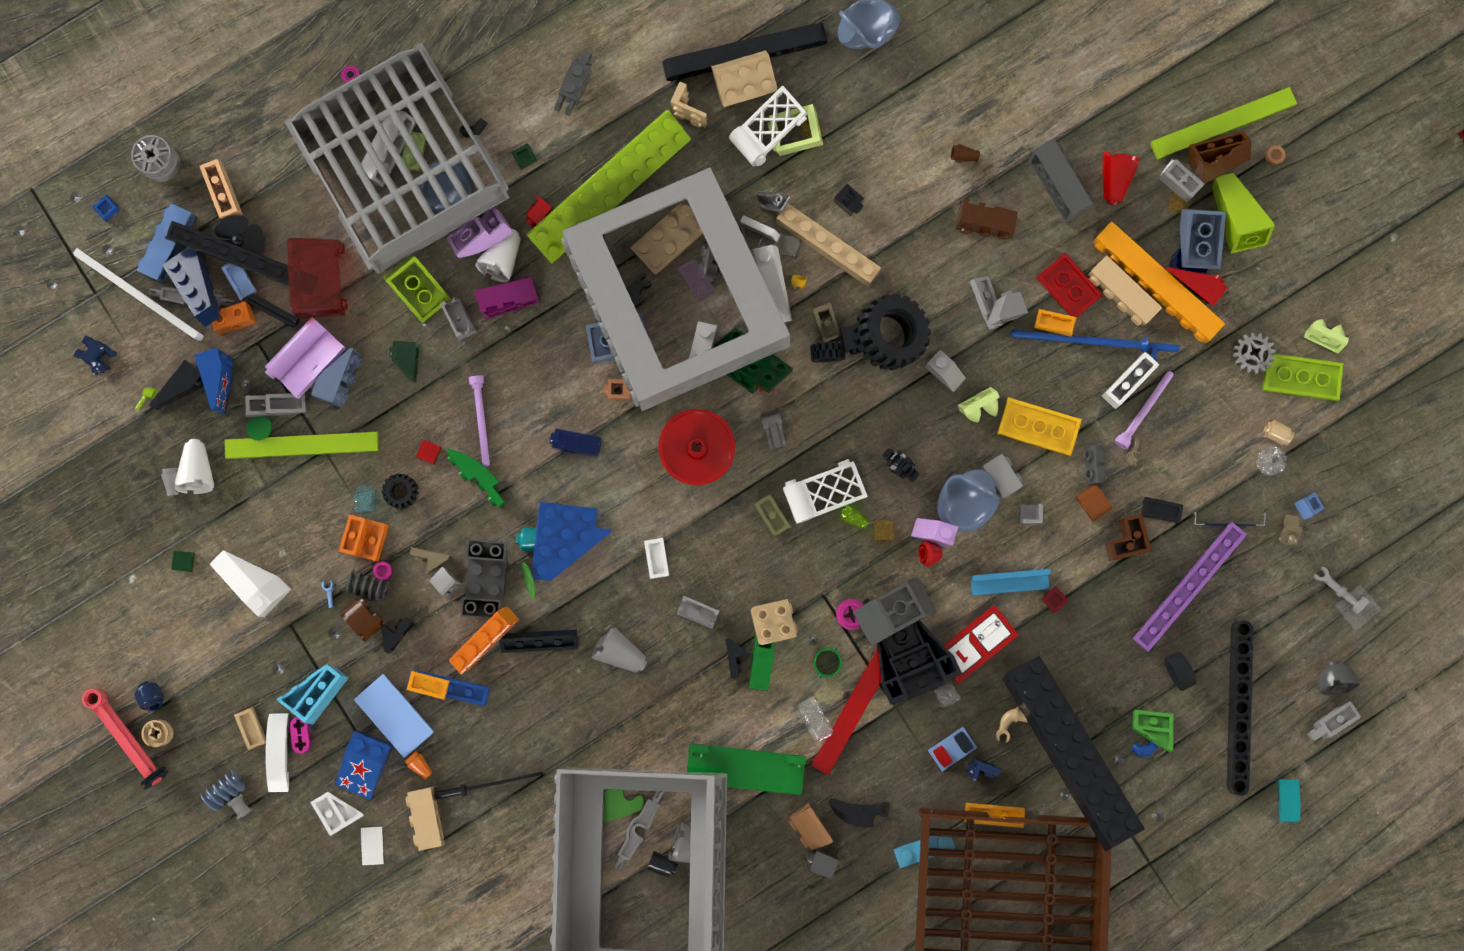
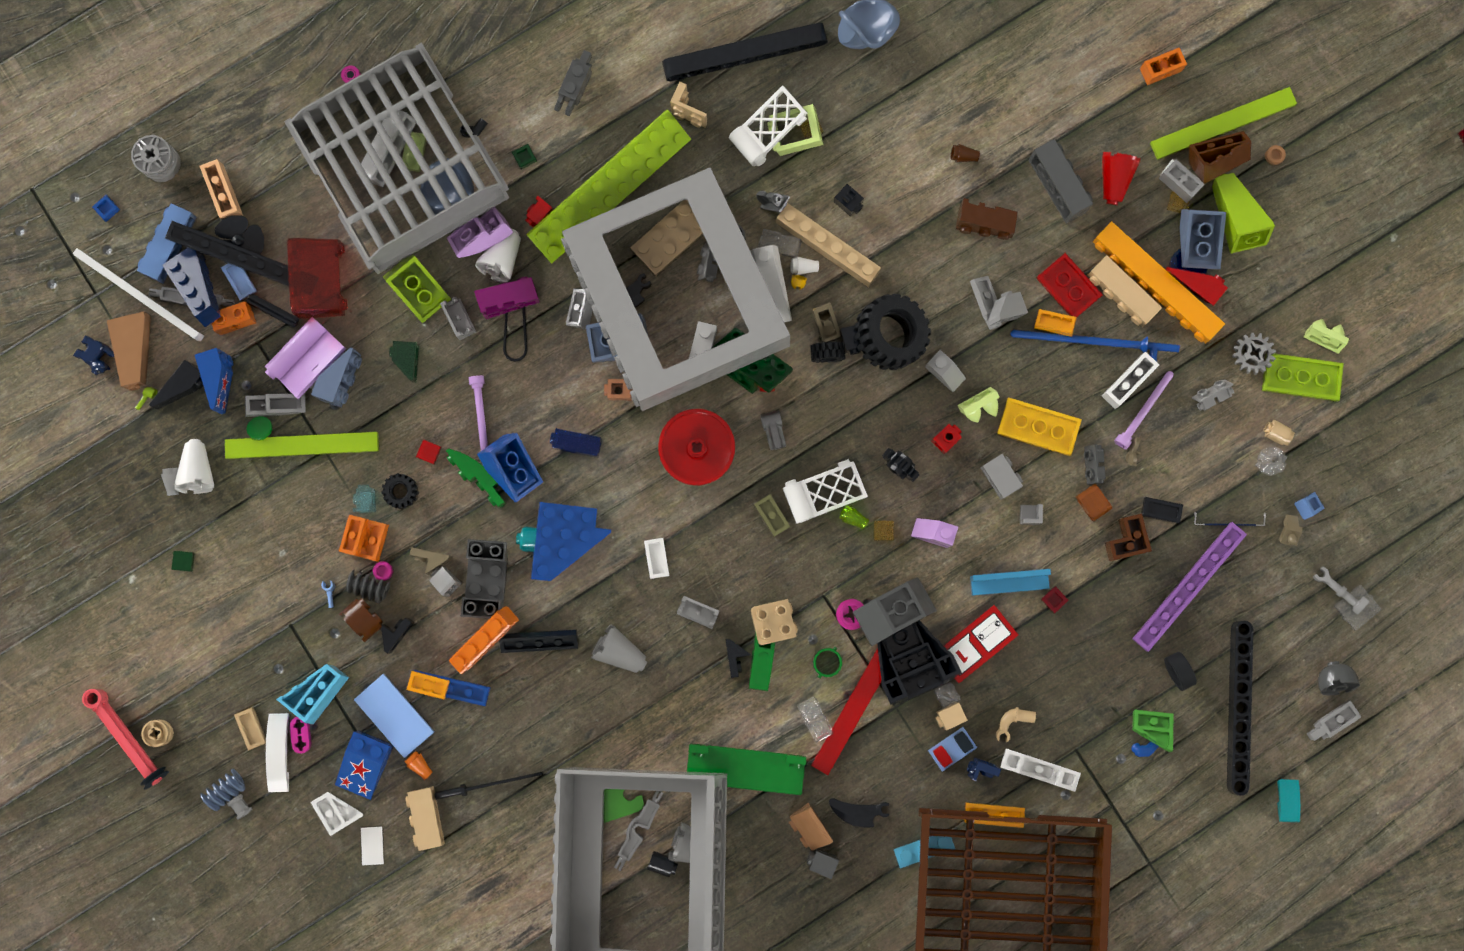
dark blue head [134,681,164,711] -> none
white wedge [210,550,292,617] -> none
bright green piece [521,562,536,599] -> none
clear purple tile [678,259,715,302] -> none
tan brick [711,51,778,107] -> none
white tile [740,215,780,242] -> none
red cone [918,541,943,567] -> none
sand blue piece [937,470,1000,532] -> none
black brick [1002,656,1145,852] -> none
none -> medium nougat slope [107,311,151,391]
none -> blue slope [477,433,543,502]
none -> black piece [503,307,528,362]
none -> light grey slope [566,289,593,329]
none -> white cone [790,257,819,275]
none -> red brick [931,424,962,454]
none -> tan brick [935,702,968,730]
none -> white slope [1000,749,1081,792]
none -> orange brick [1140,47,1187,85]
none -> light grey hinge [1192,380,1234,411]

